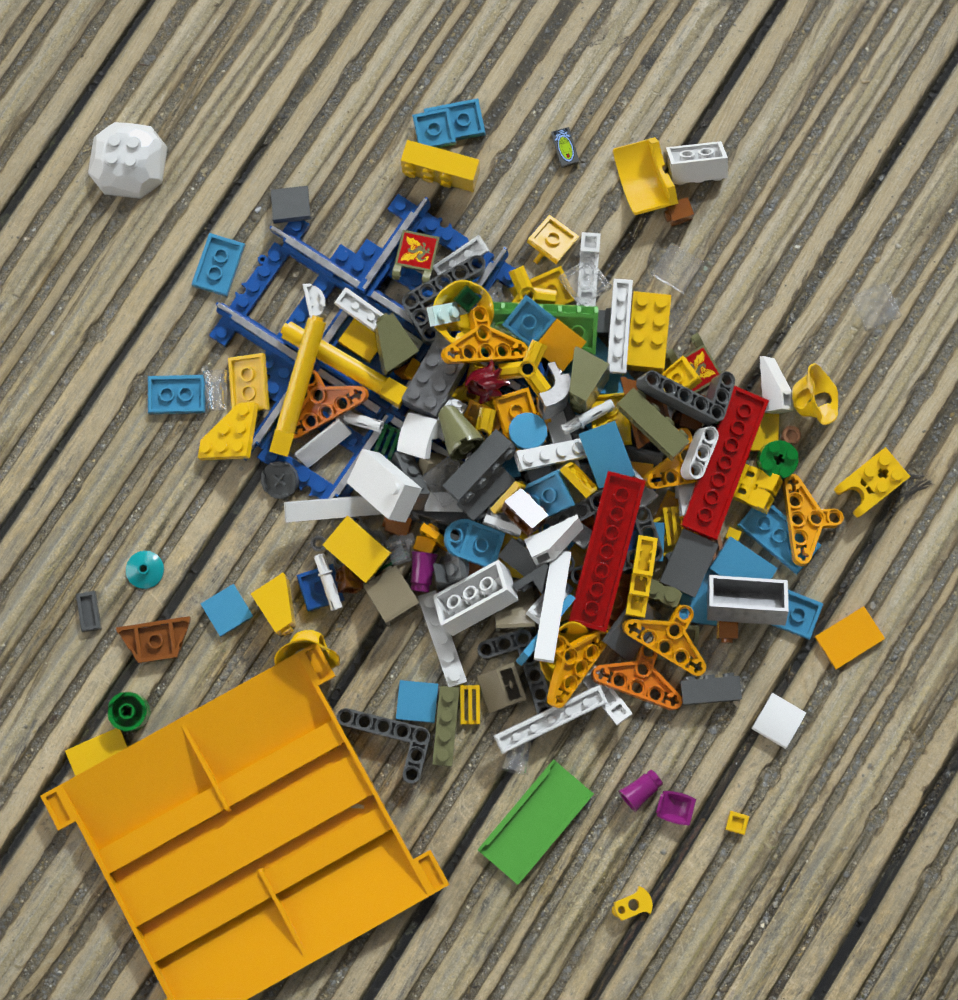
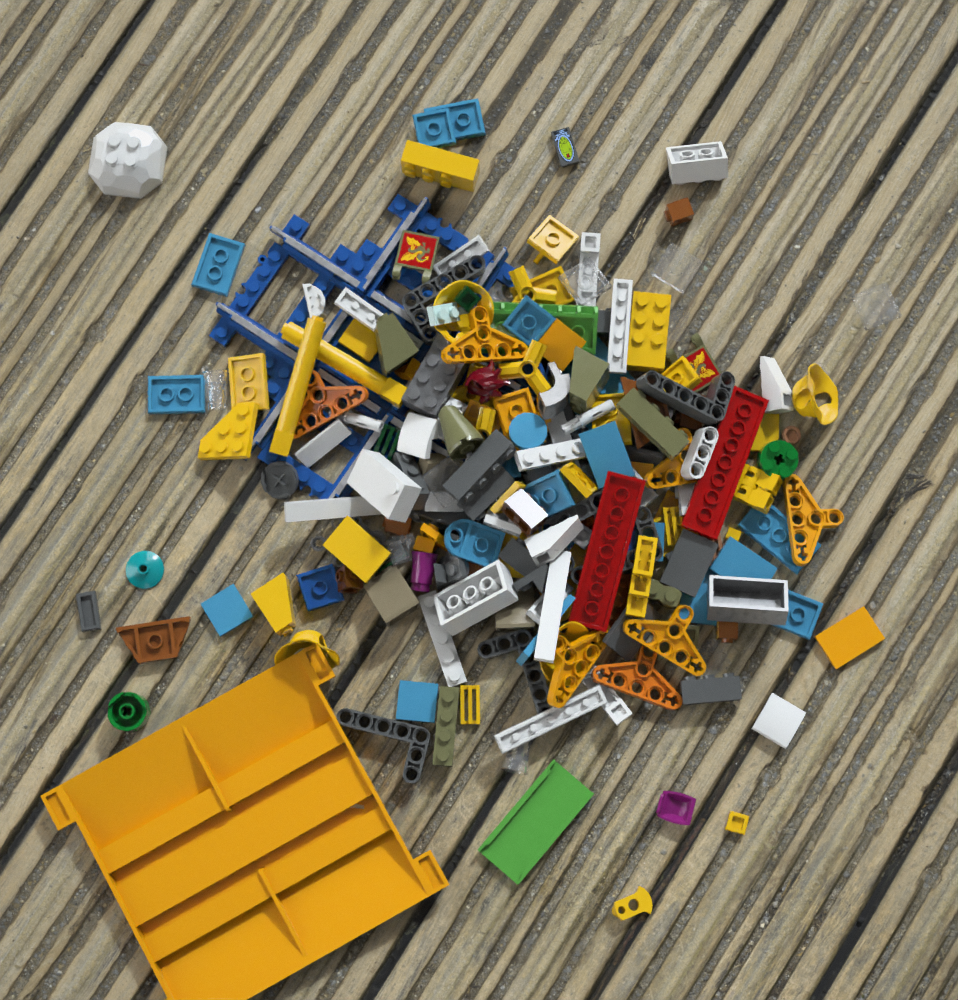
yellow tile [65,728,128,776] -> none
dark grey tile [271,186,311,224] -> none
white axle [314,553,343,611] -> none
dark tan slope [477,662,527,714] -> none
yellow panel [613,137,678,215] -> none
magenta plant [618,770,663,812] -> none
yellow brick [834,447,911,518] -> none

